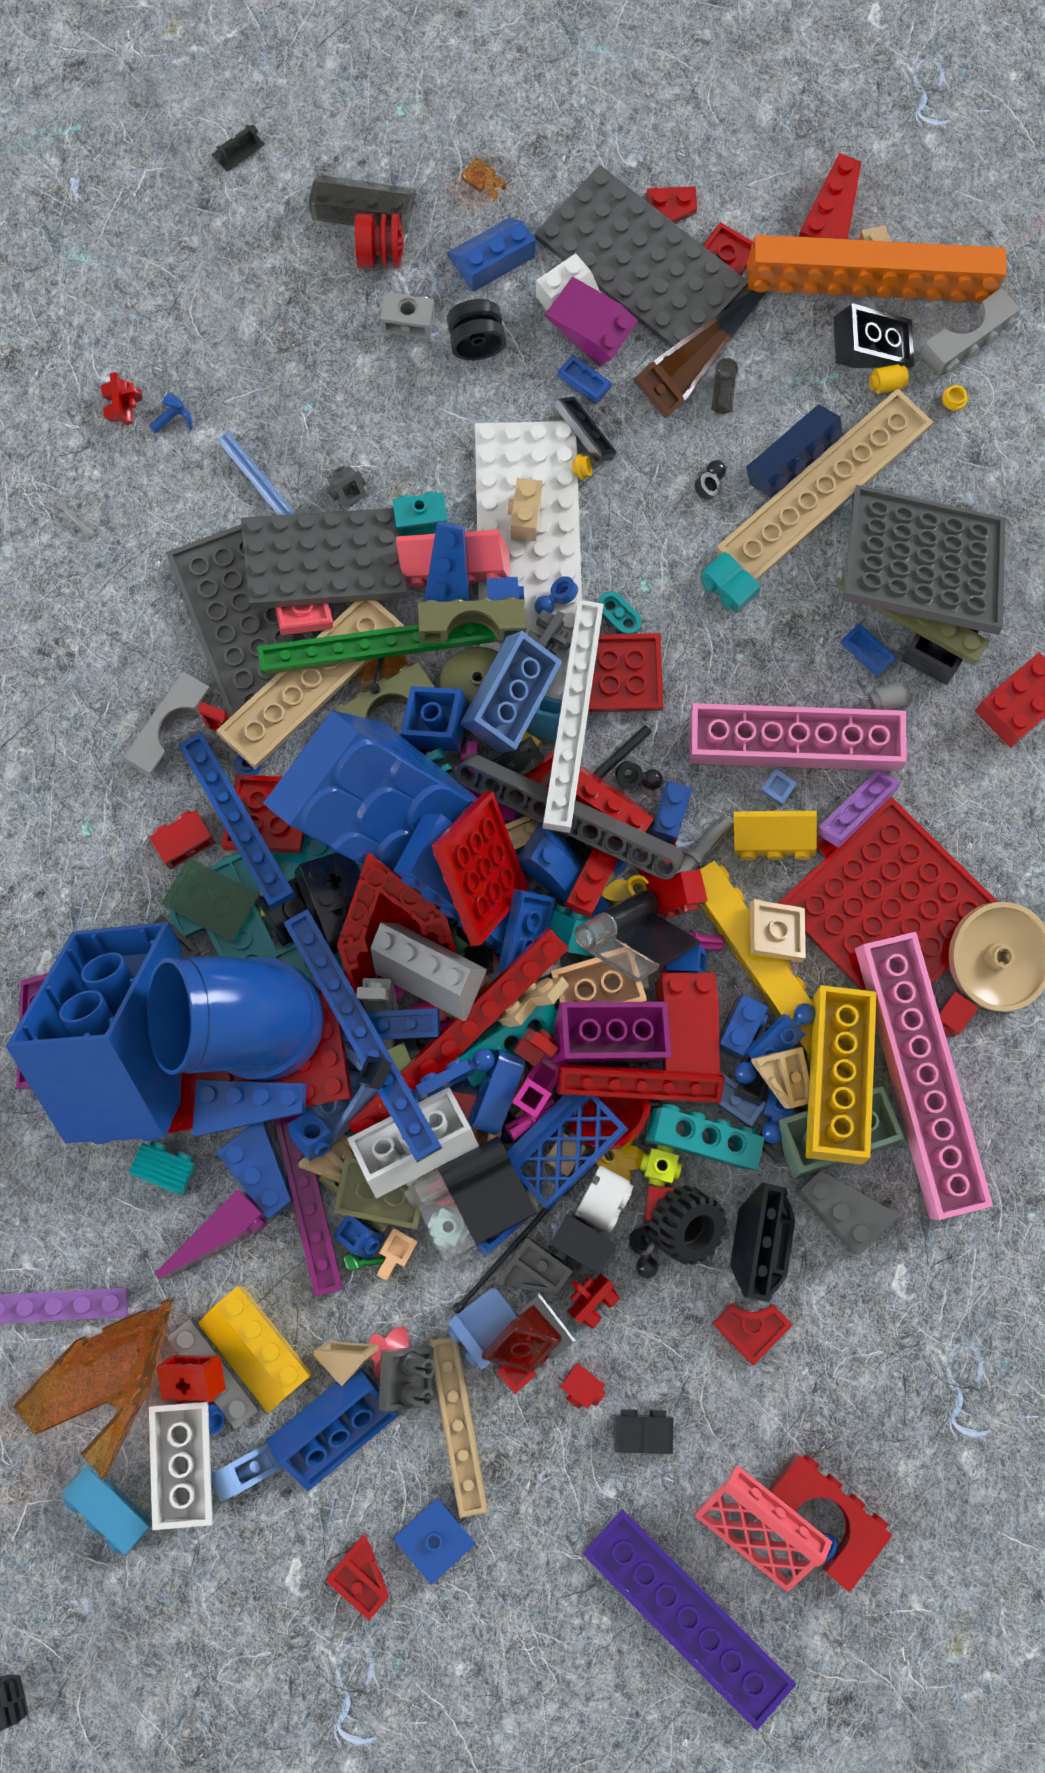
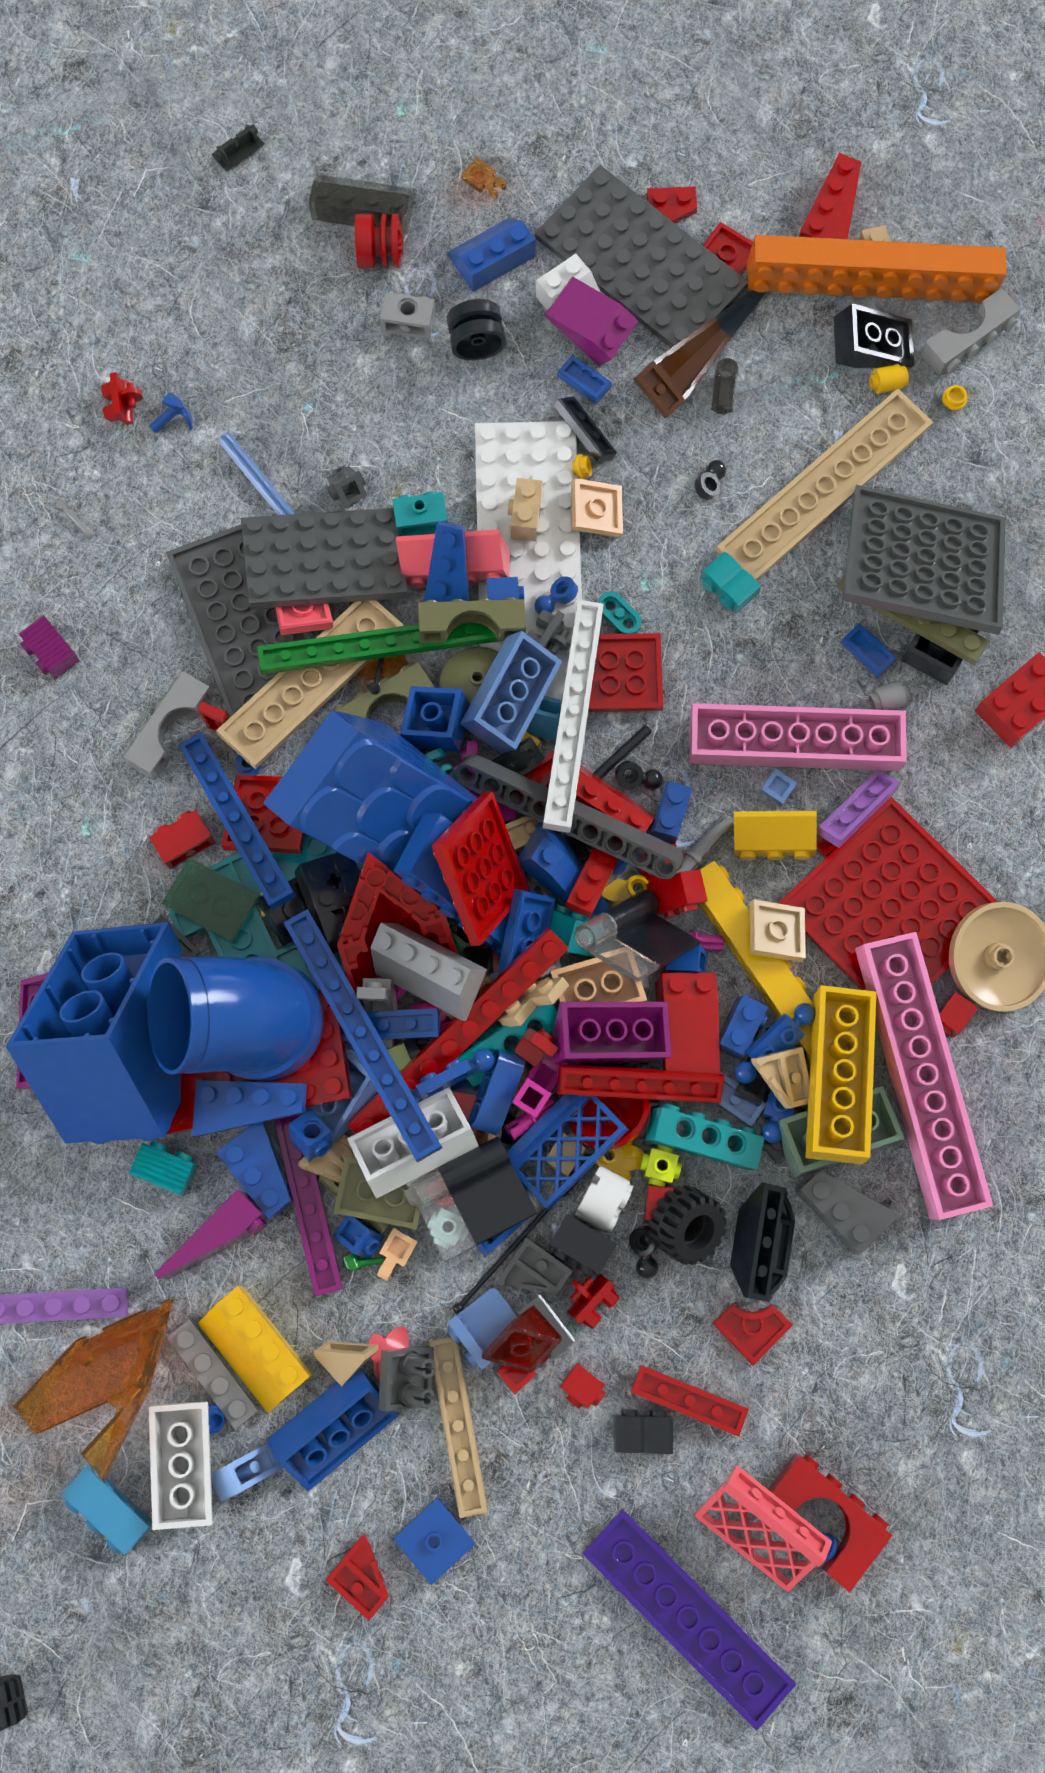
red brick [156,1355,226,1403] -> none
black plate [356,1056,392,1090] -> none
dark blue brick [746,404,843,498] -> none
none -> magenta brick [18,615,80,679]
none -> light nougat plate [571,478,623,538]
none -> red plate [630,1364,749,1437]

